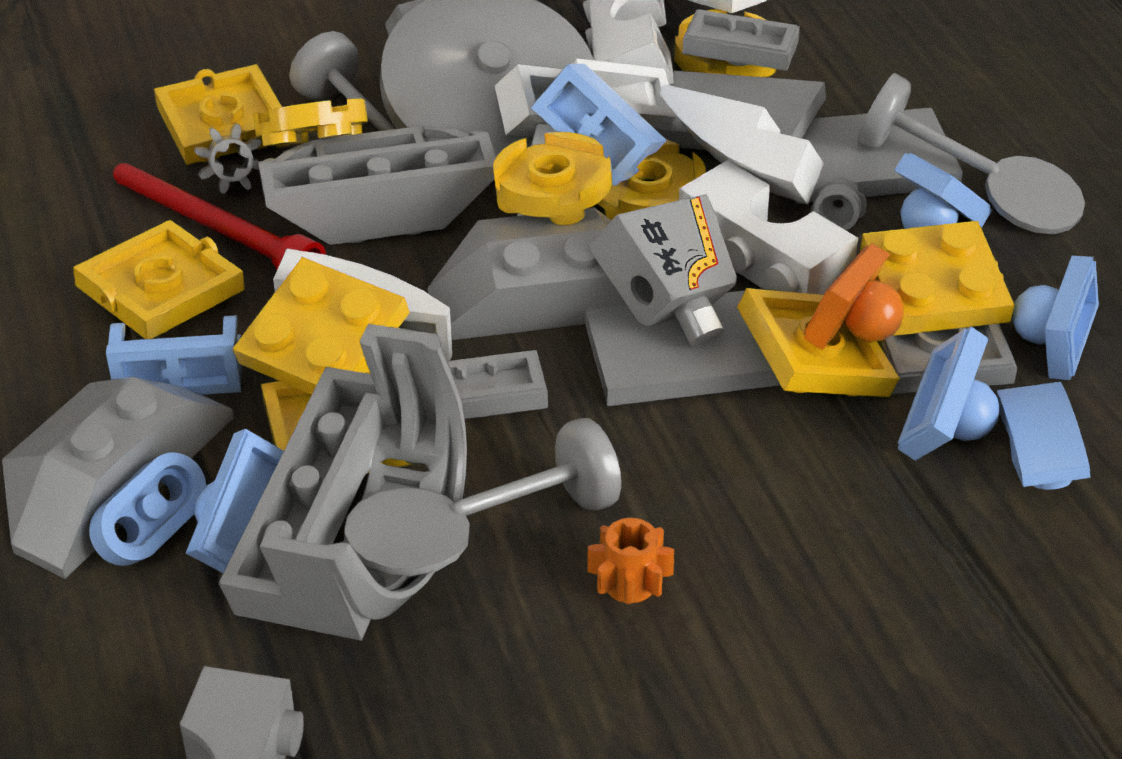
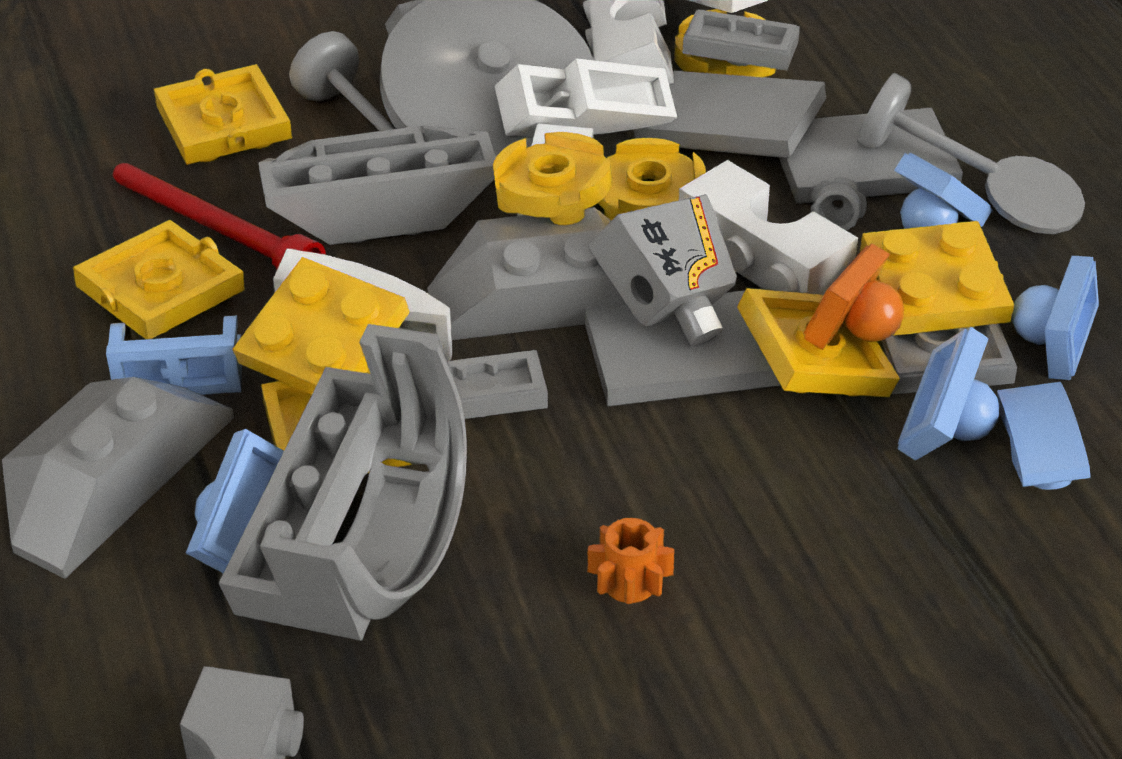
light blue plate [89,452,206,566] -> none
light grey gear [194,123,261,194] -> none
yellow plate [253,99,368,148] -> none
light grey piece [344,418,621,576] -> none
light blue hinge [531,64,667,186] -> none
white slope [659,84,824,204] -> none

